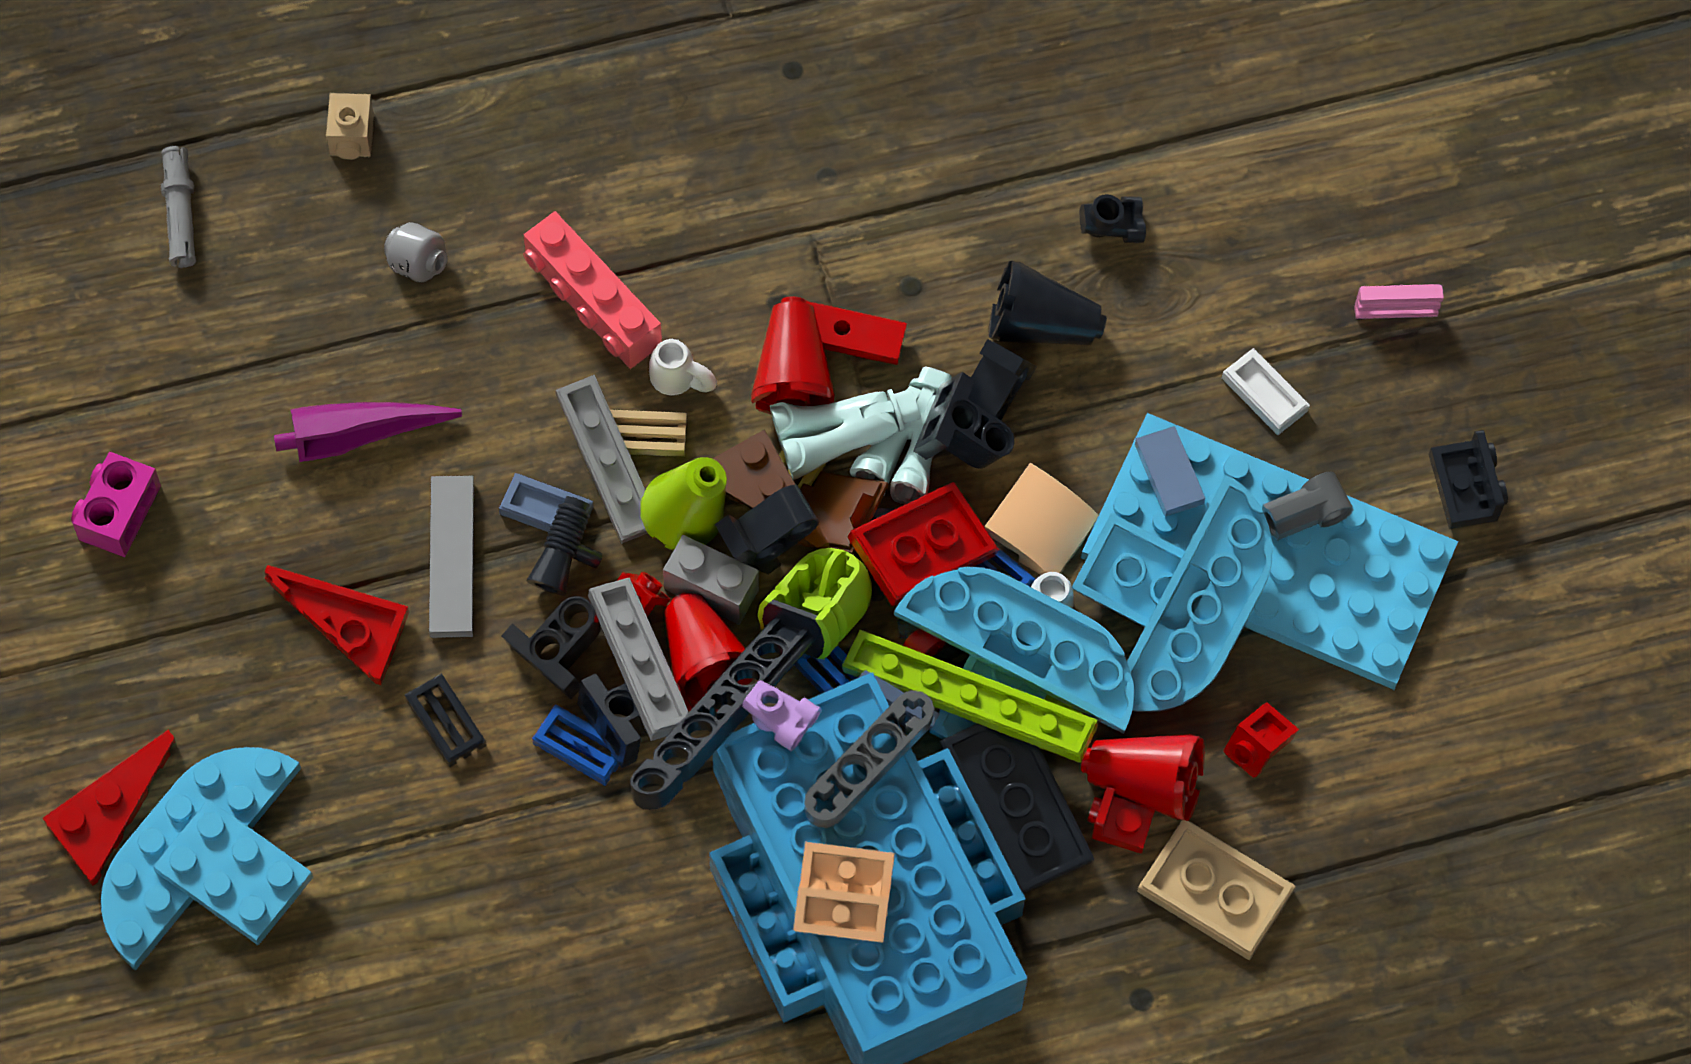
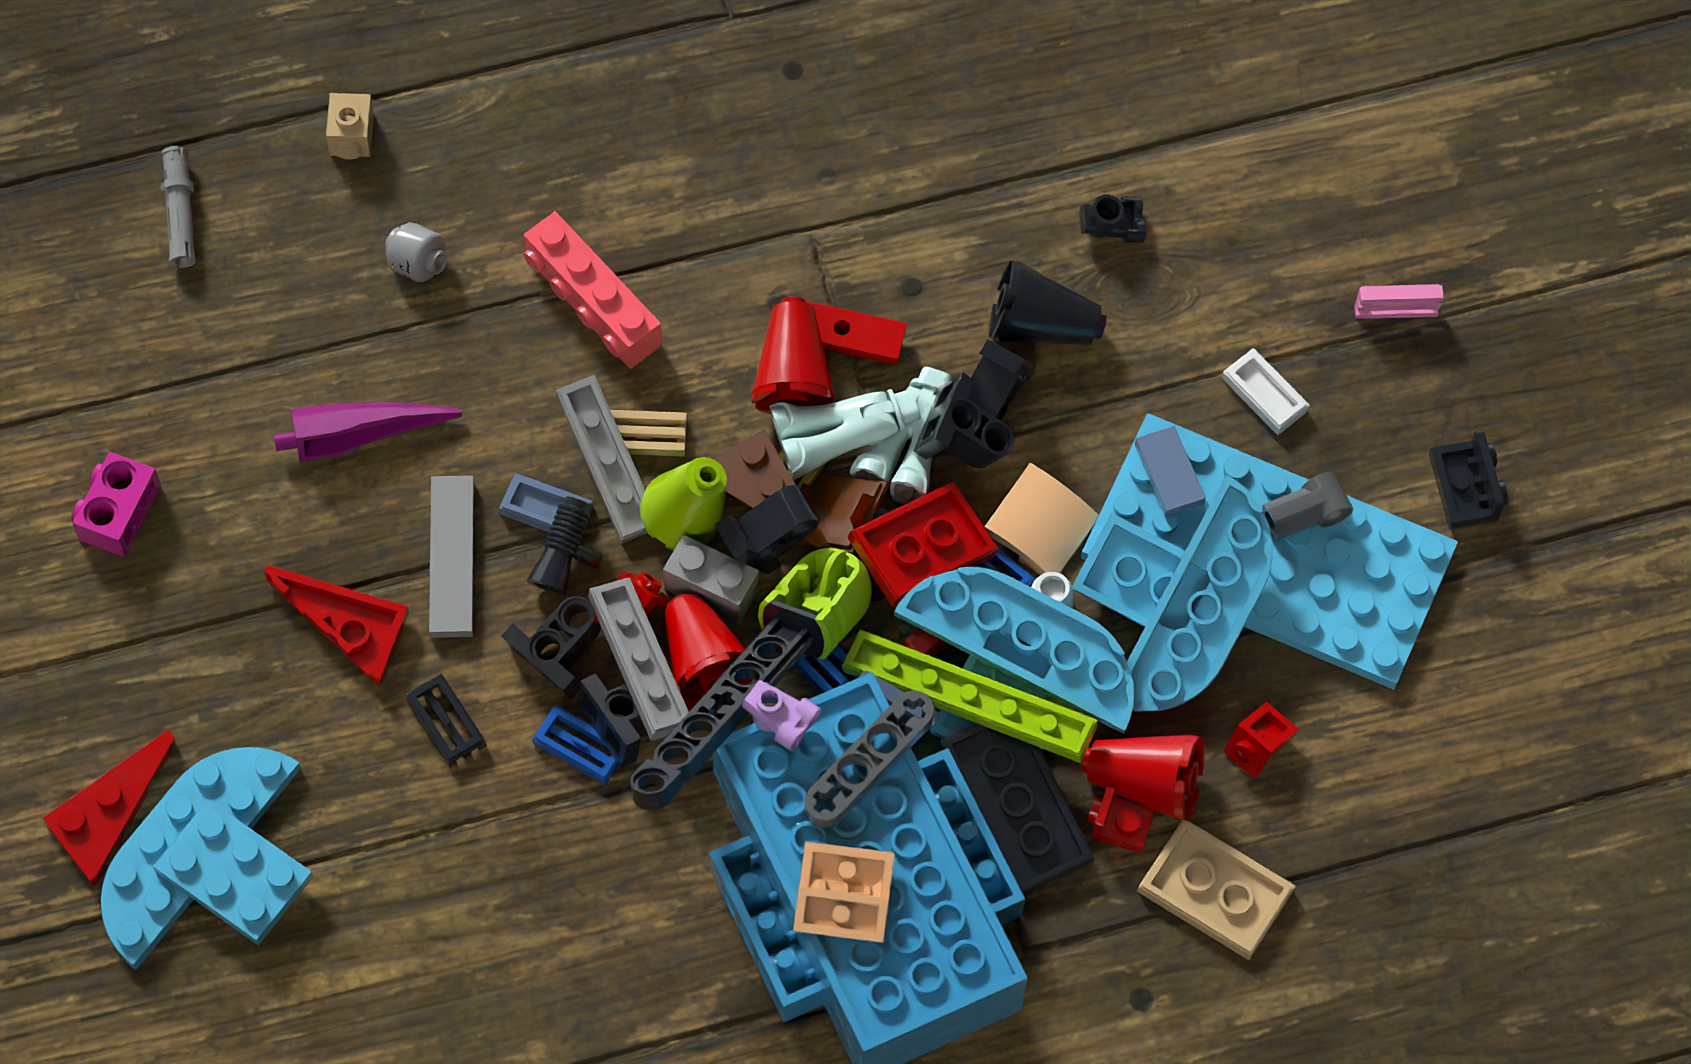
white piece [649,339,717,396] -> none

